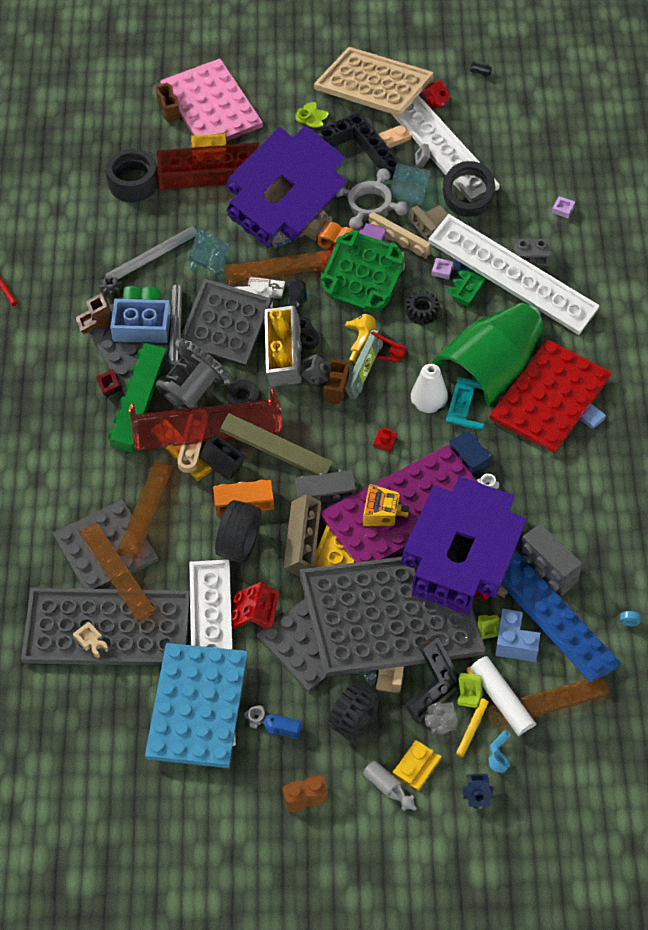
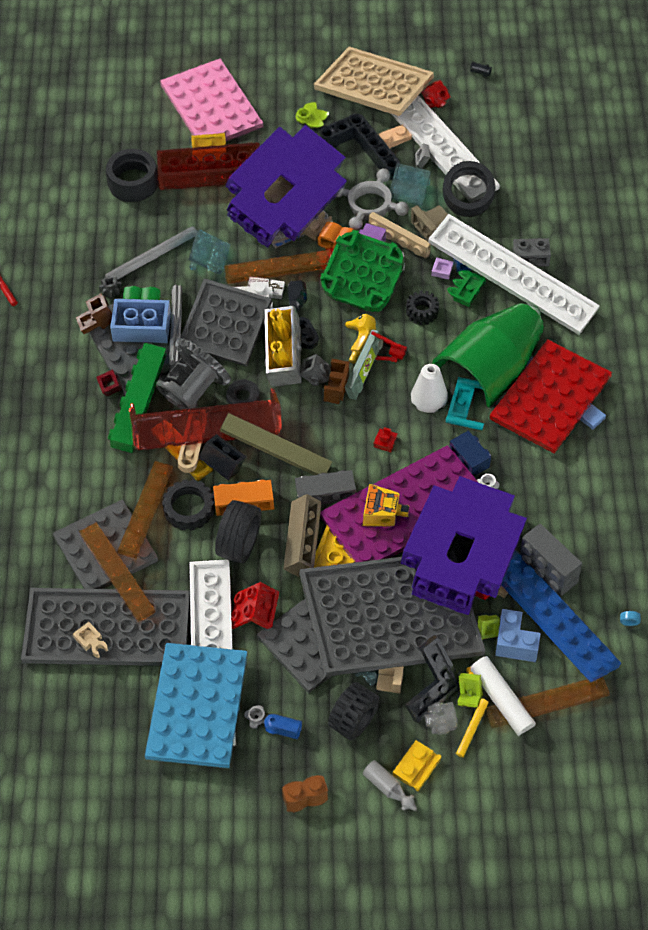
reddish brown brick [156,83,180,123] -> none
dark blue brick [462,774,494,809] -> none
dark azure plate [488,730,511,773] -> none
lavender plate [552,196,575,218] -> none
none -> black tyre [162,479,215,531]

